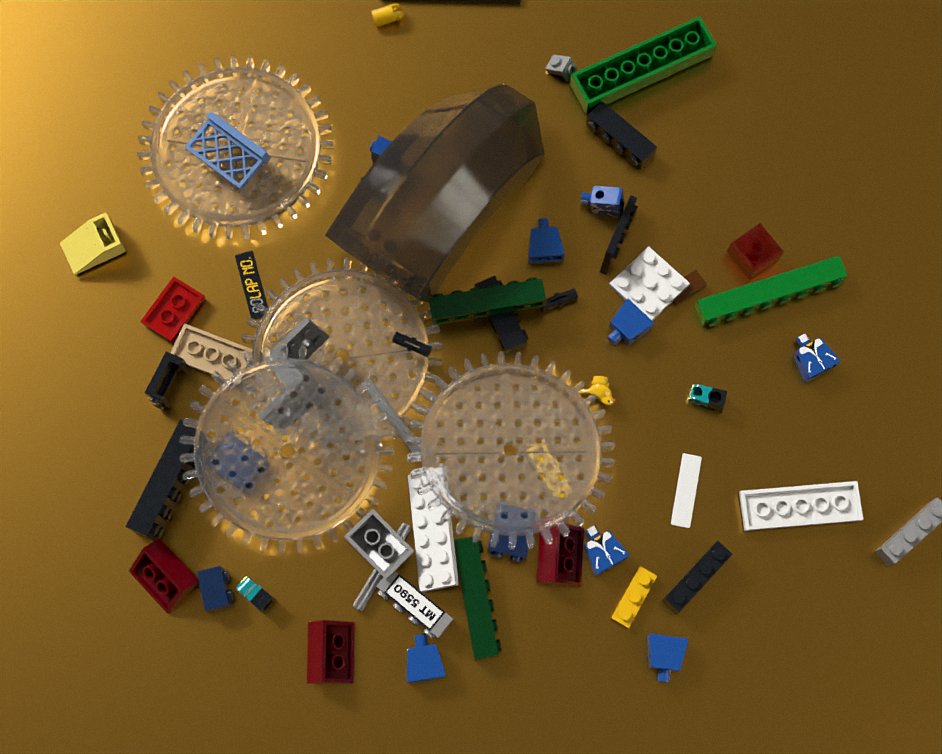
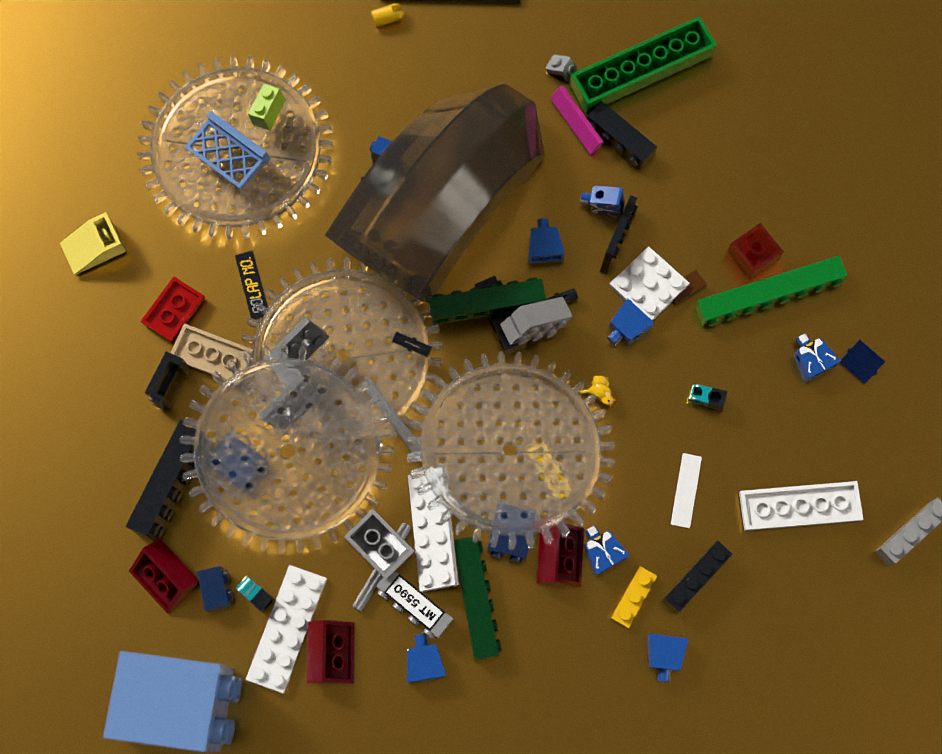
none -> medium blue brick [103,651,242,752]
none -> white plate [246,565,327,693]
none -> lime brick [248,84,286,130]
none -> light grey piece [500,297,573,345]
none -> dark pink tile [550,86,603,155]
none -> clear blue piece [840,340,886,384]

